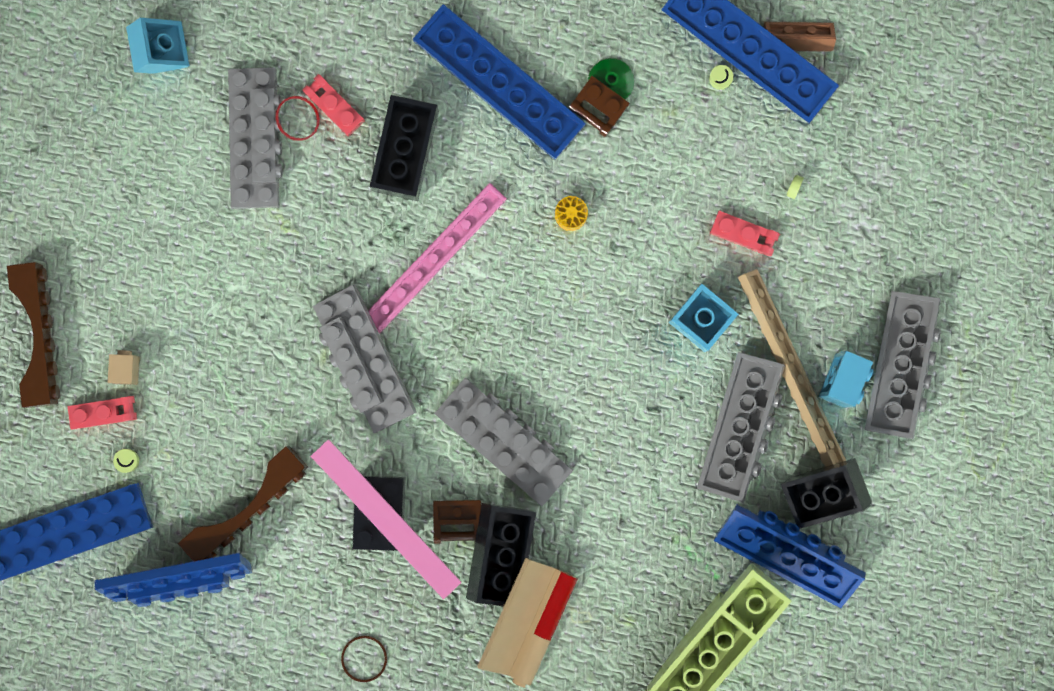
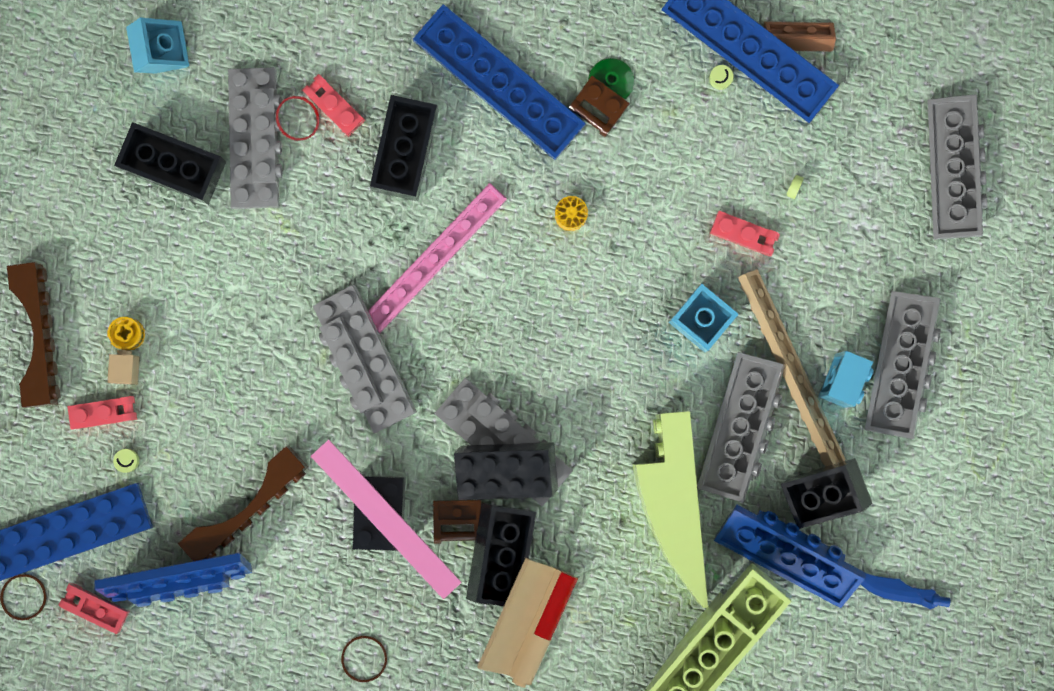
none -> reddish brown piece [0,574,47,620]
none -> coral plate [58,583,130,634]
none -> yellow wheel [107,317,145,351]
none -> black brick [114,122,226,205]
none -> black brick [454,442,558,500]
none -> yellowish green slope [632,411,708,608]
none -> blue sword [861,573,951,609]
none -> light grey plate [928,94,988,240]

